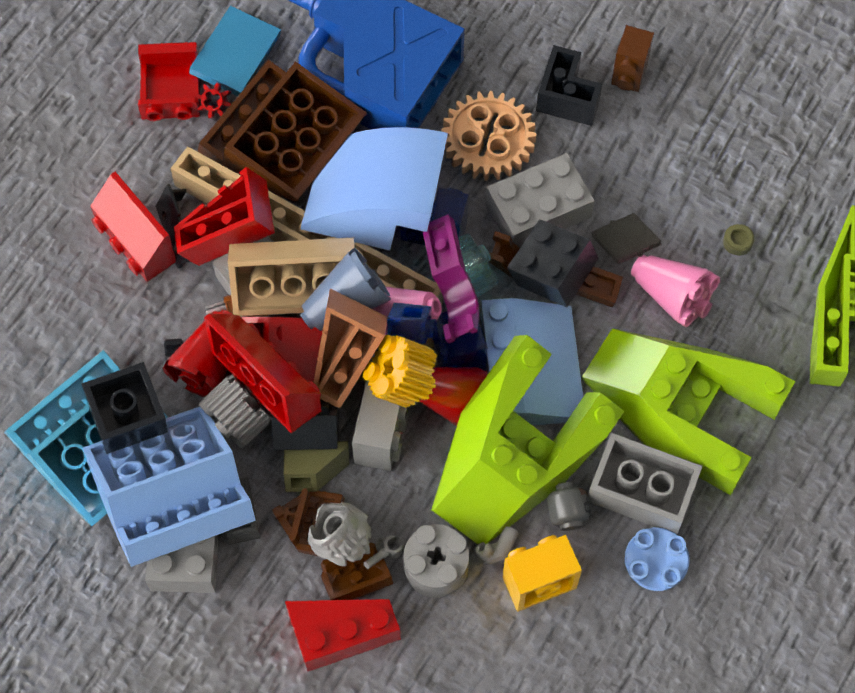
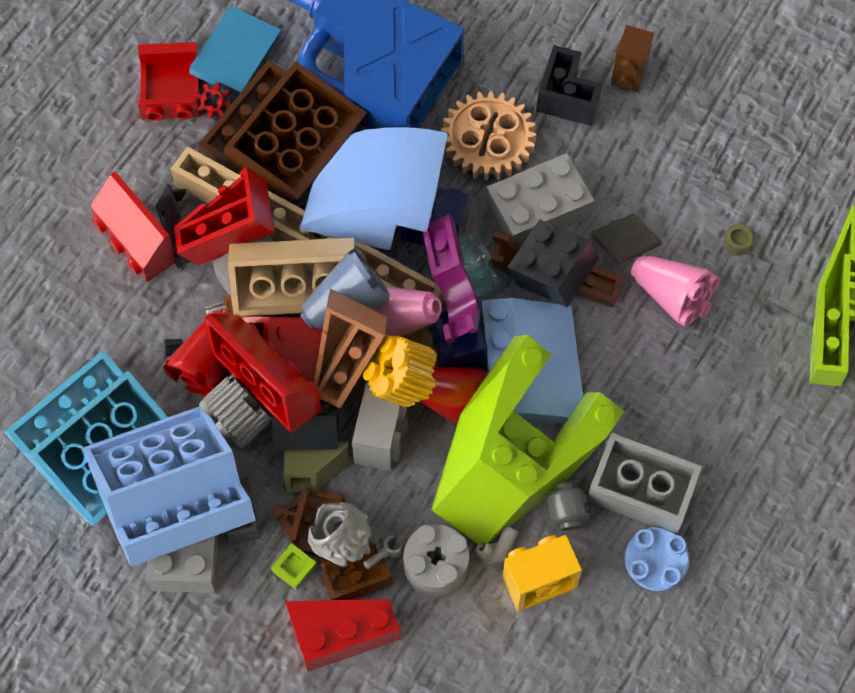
black brick [81,362,168,454] -> none
clear blue brick [387,303,437,344] -> none
lime wedge [581,328,796,495] -> none
none -> lime plate [271,543,317,590]

